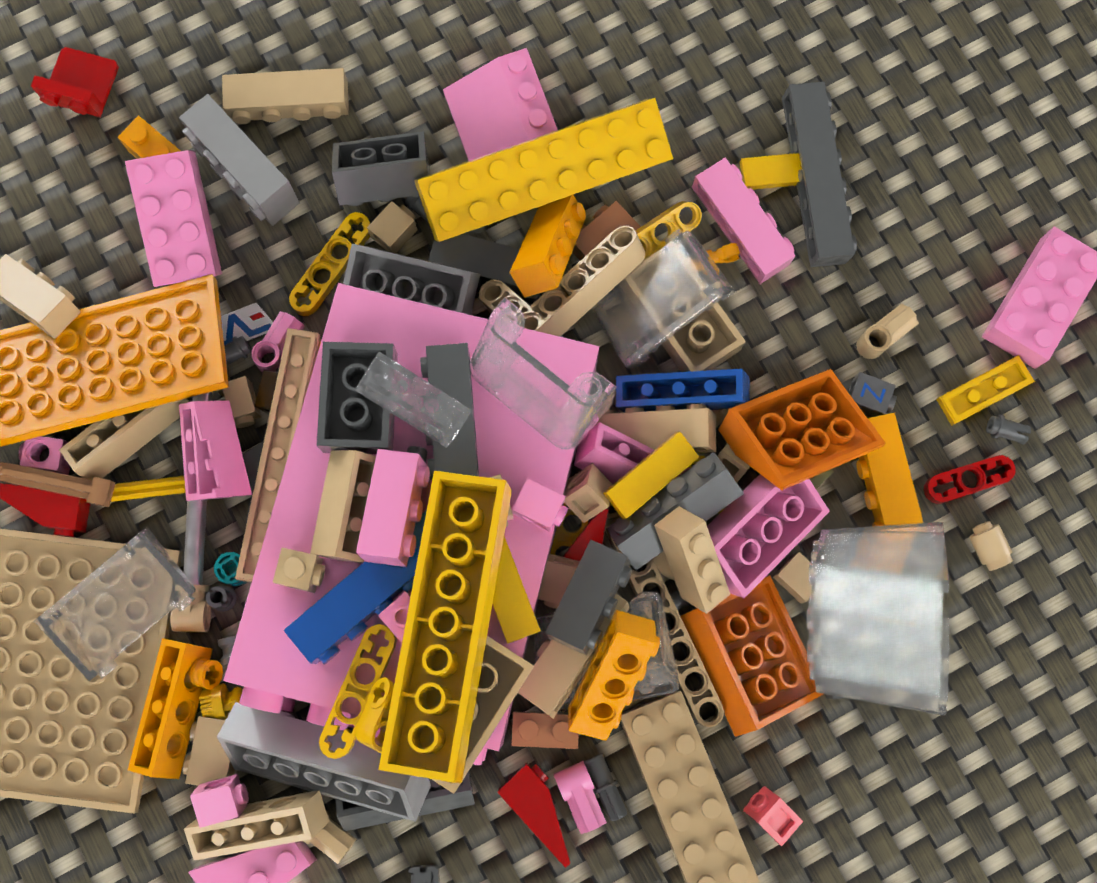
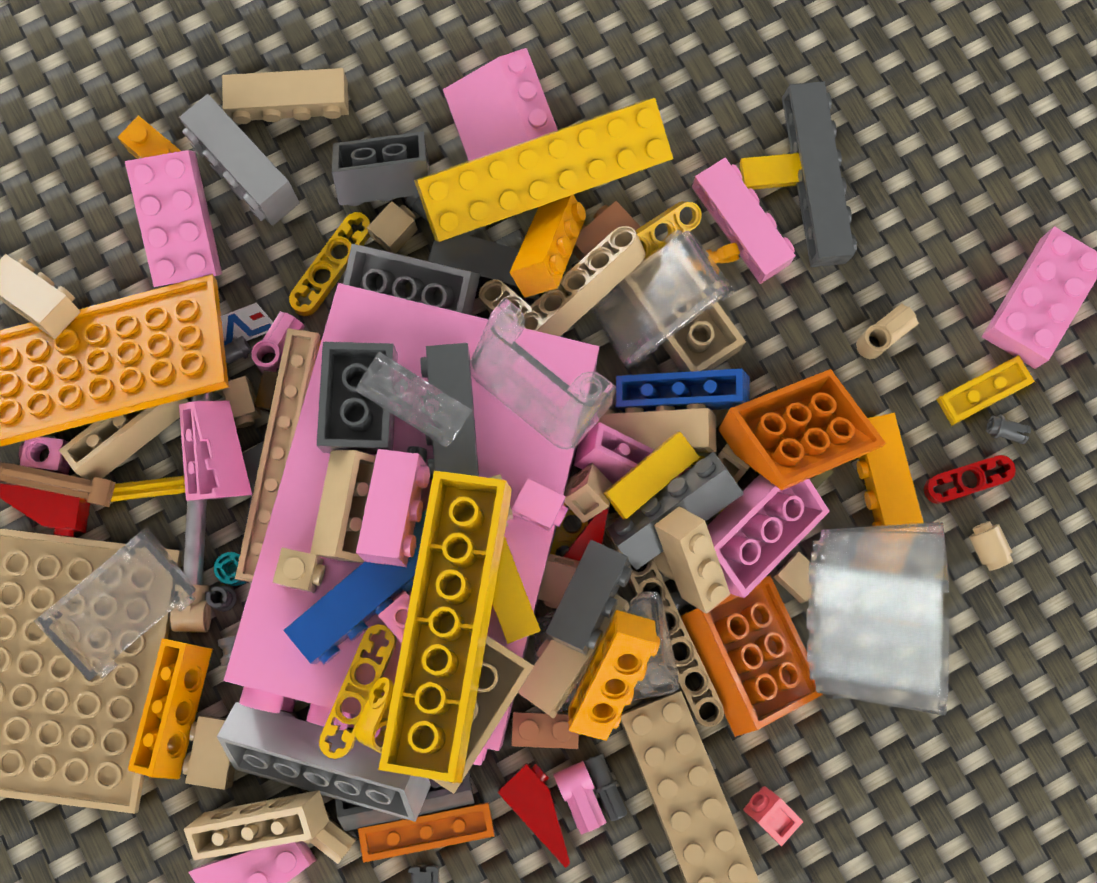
red bracket [31,47,119,118] -> none
light orange bush [190,658,223,690] -> none
bright pink brick [190,774,249,828] -> none
yellow piece [199,683,243,720] -> none
flat silver brick [848,372,897,417] -> none
none -> orange plate [358,802,495,863]

